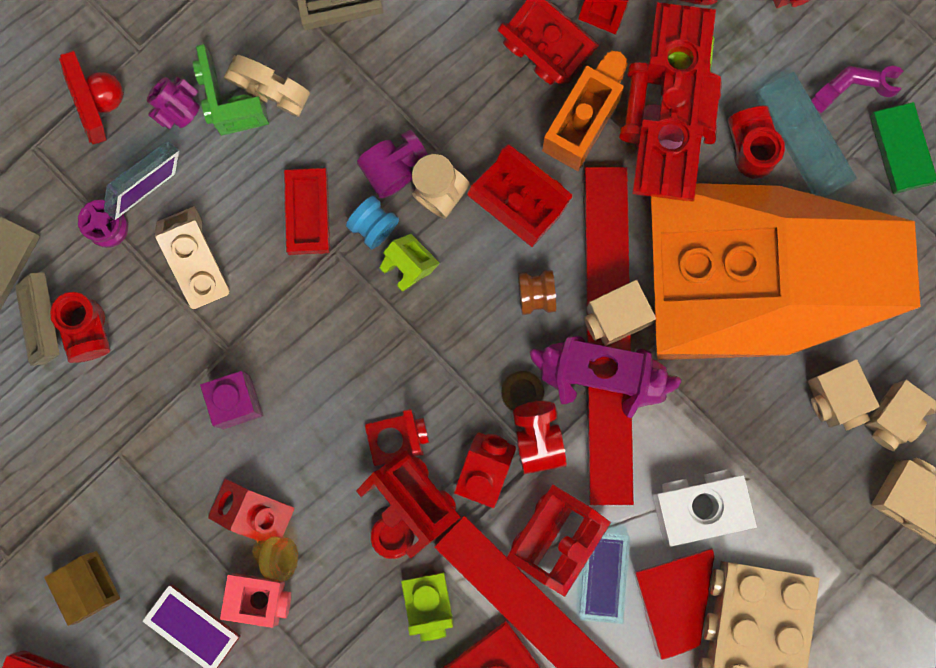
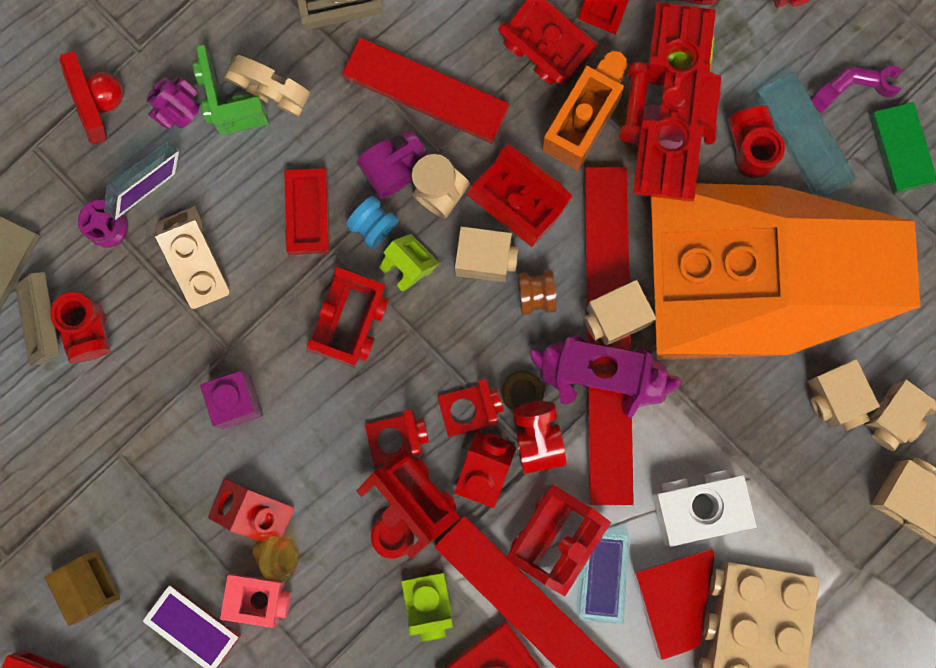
none -> red window [306,267,390,368]
none -> red tile [342,38,510,144]
none -> red bracket [438,378,504,437]
none -> tan brick [455,227,519,283]

